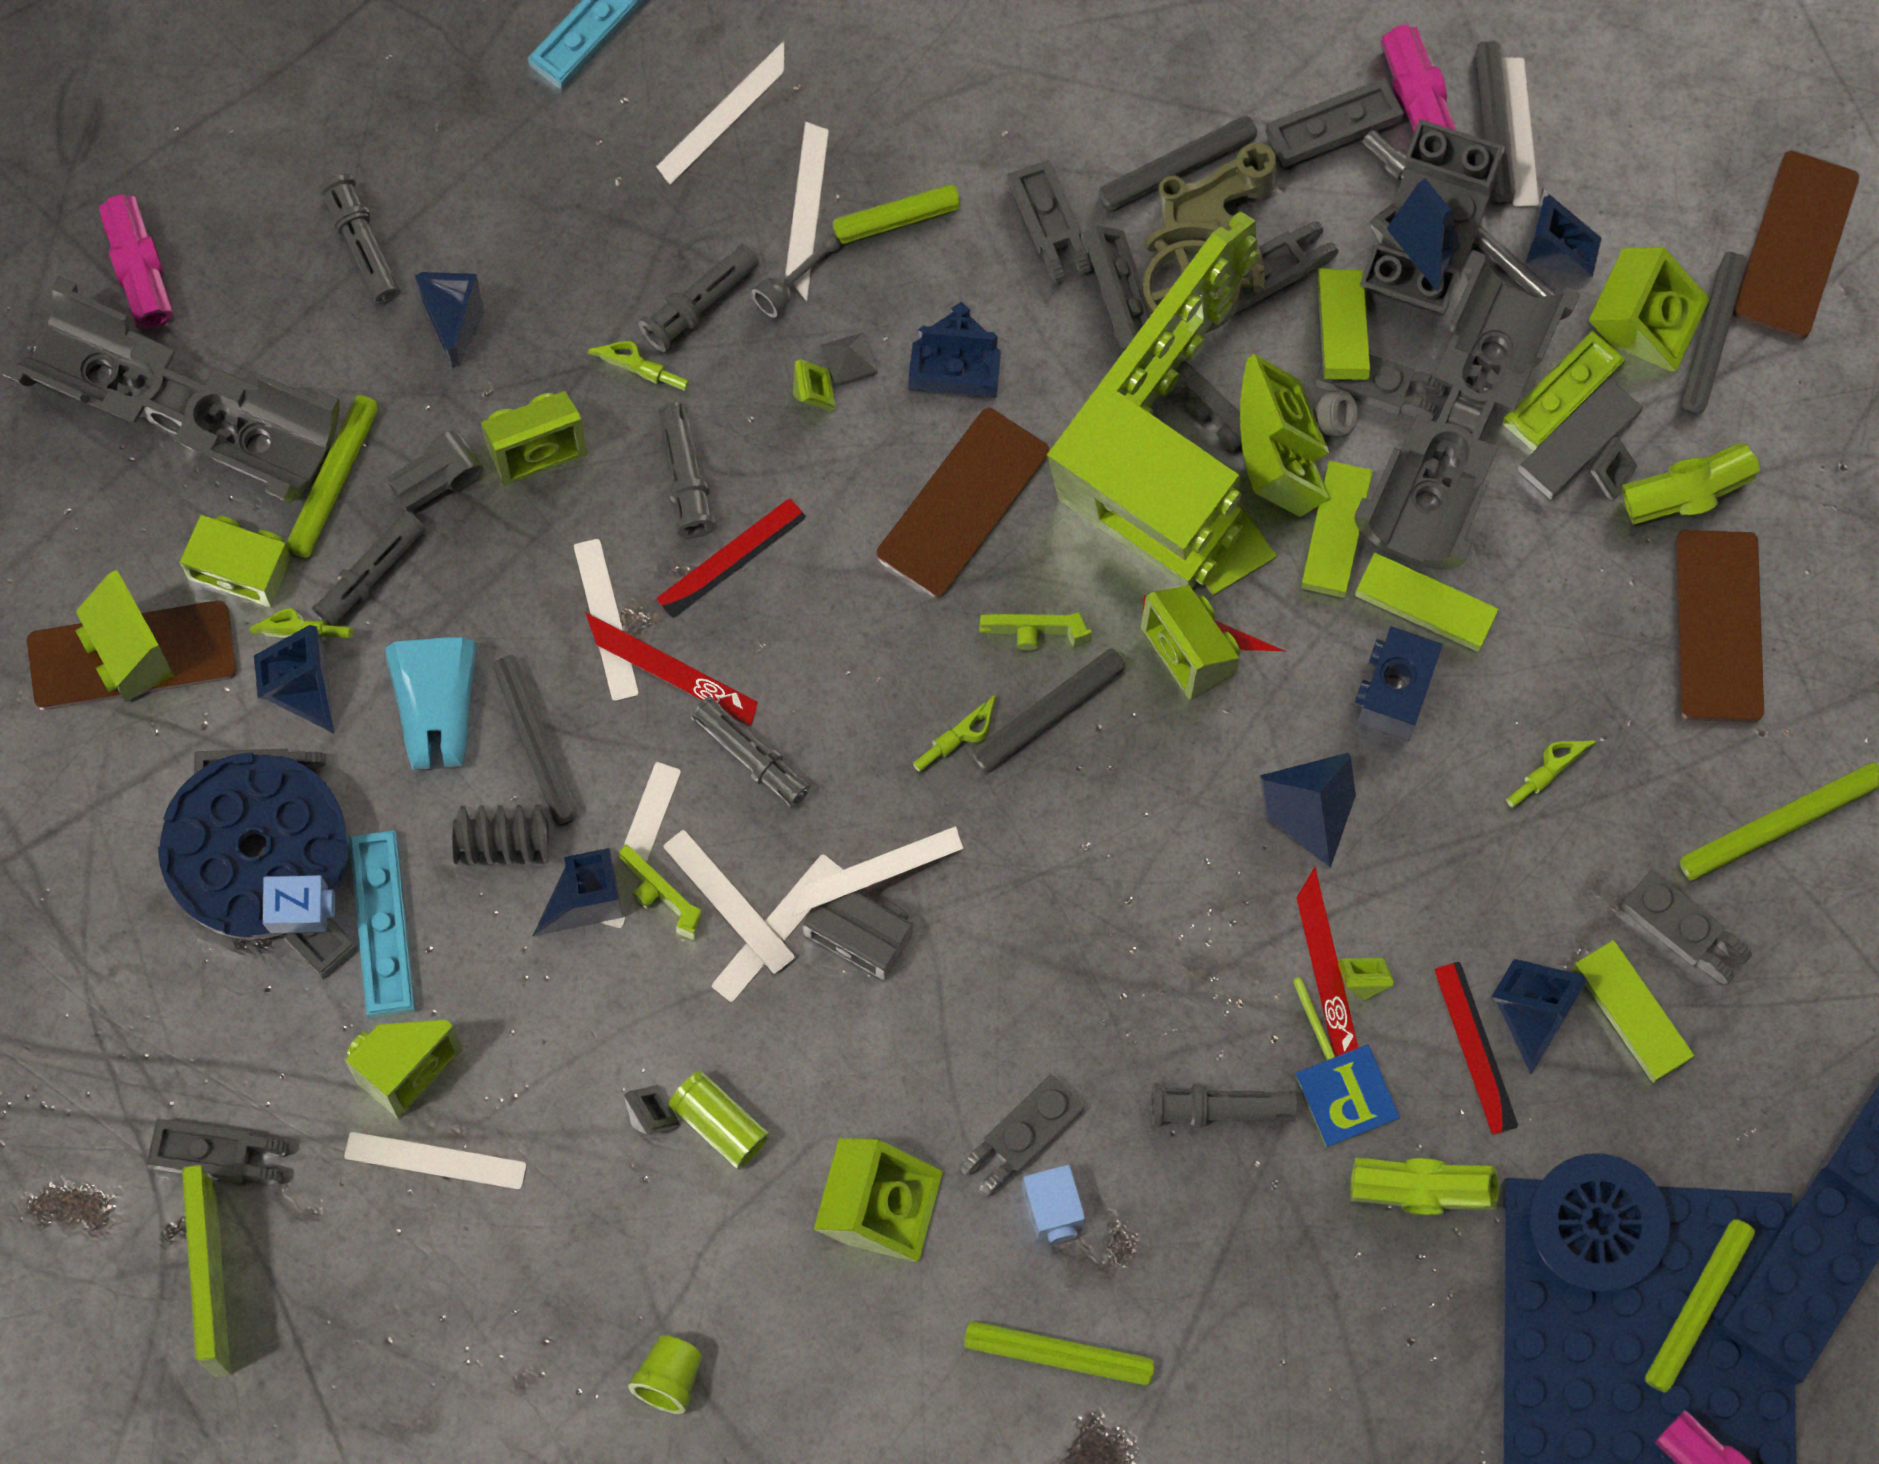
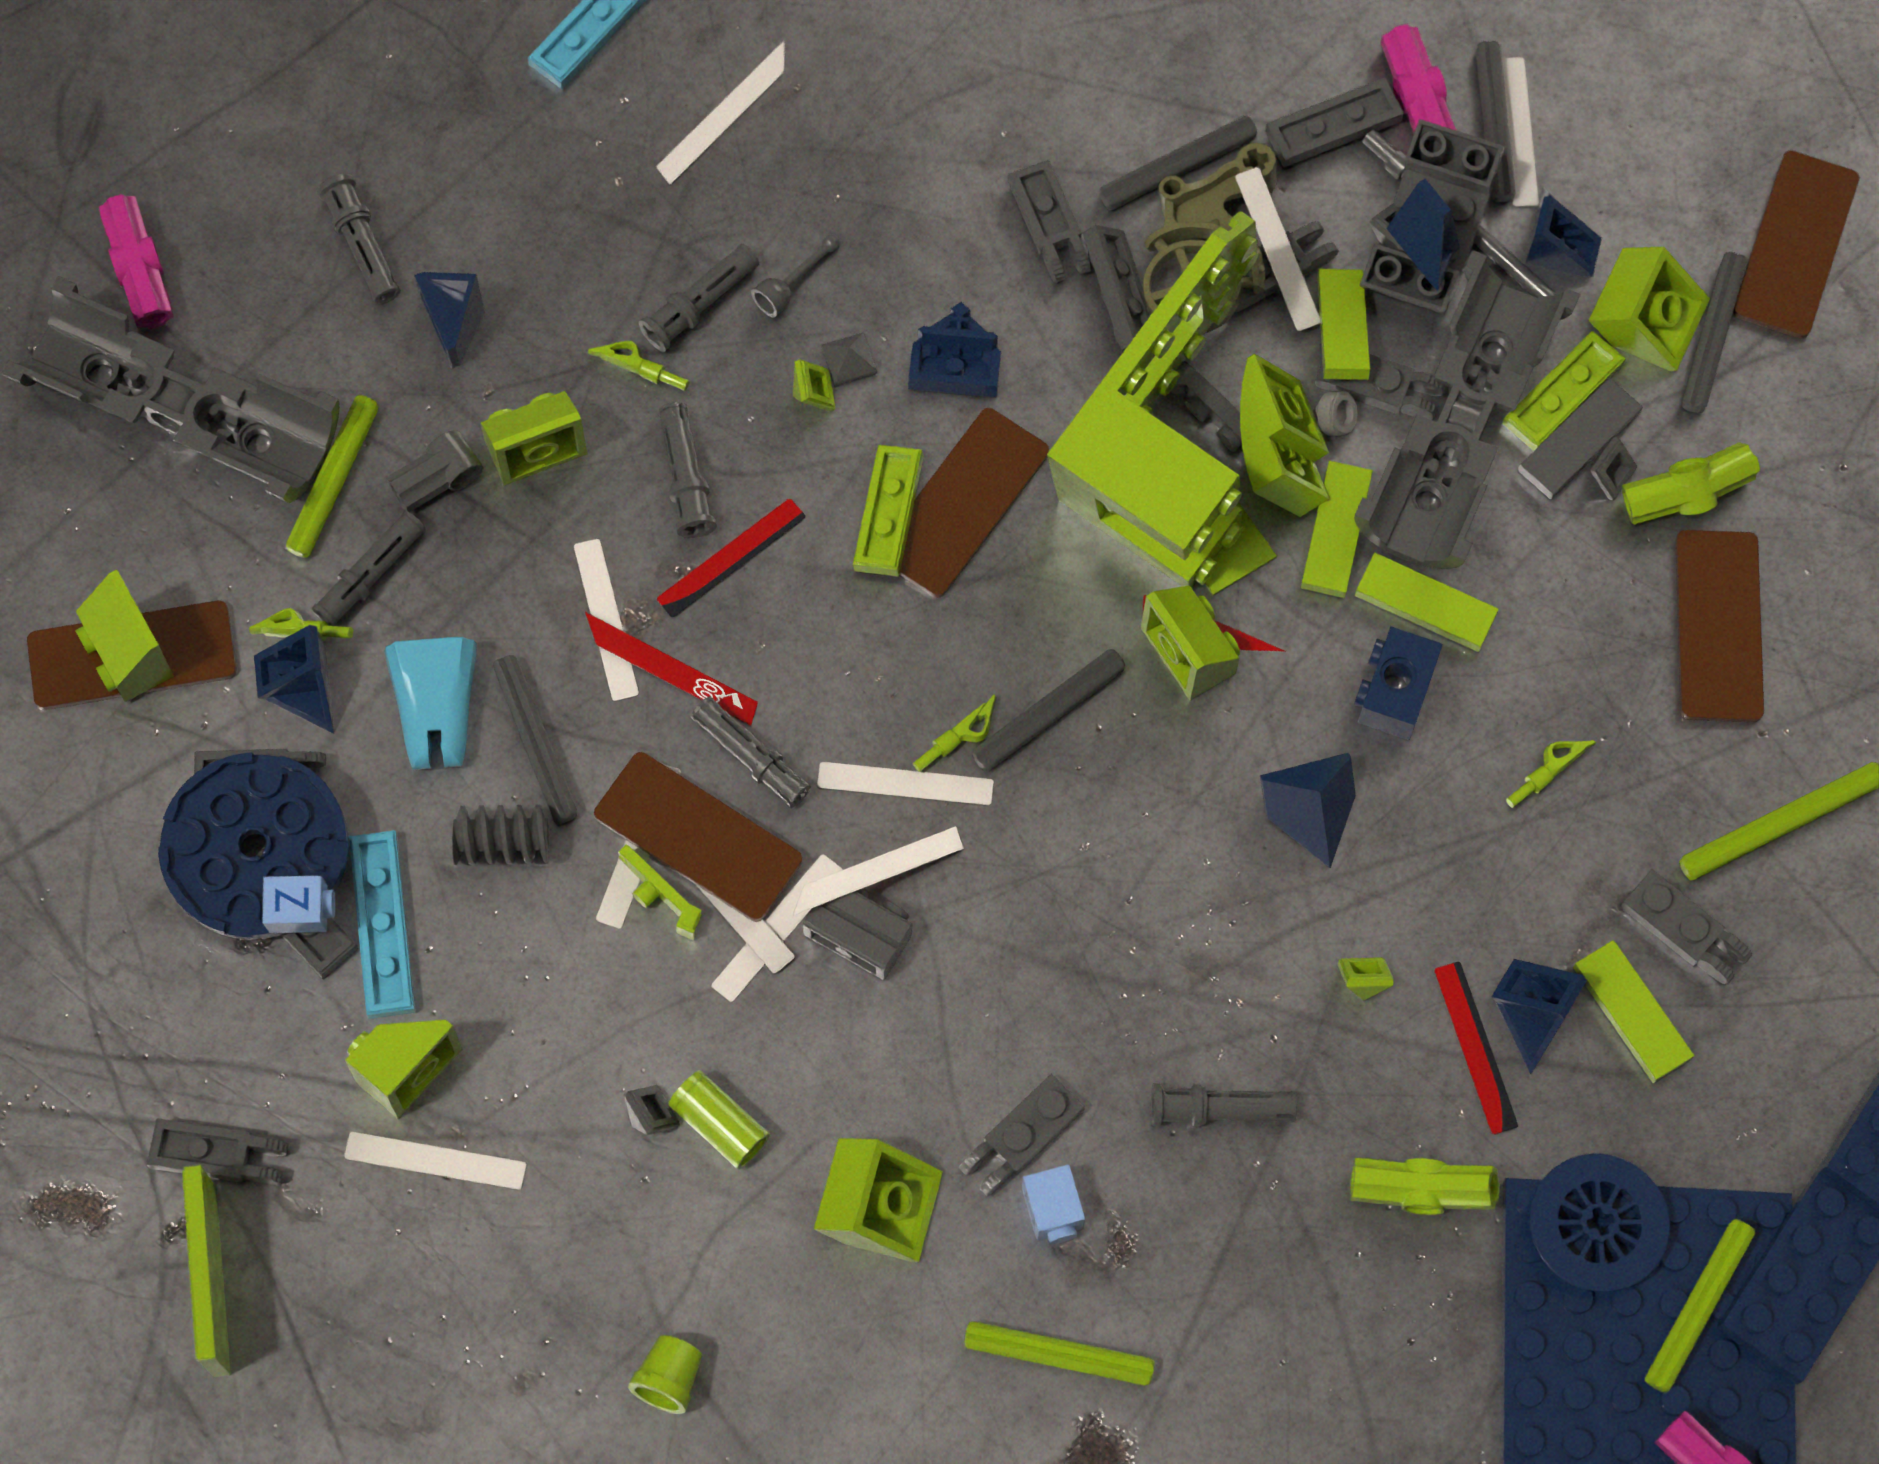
lime brick [179,515,292,607] -> none
dark blue slope [532,848,624,937] -> none
white sticker [785,121,829,302] -> none
lime axle [833,184,960,244] -> none
lime piece [979,612,1092,650] -> none
blue piece [1293,977,1400,1148] -> none
red sticker [1296,867,1359,1057] -> none
none -> reddish brown piece [594,752,803,922]
none -> white sticker [817,762,994,805]
none -> lime tile [853,445,924,577]
none -> white sticker [1236,167,1320,331]

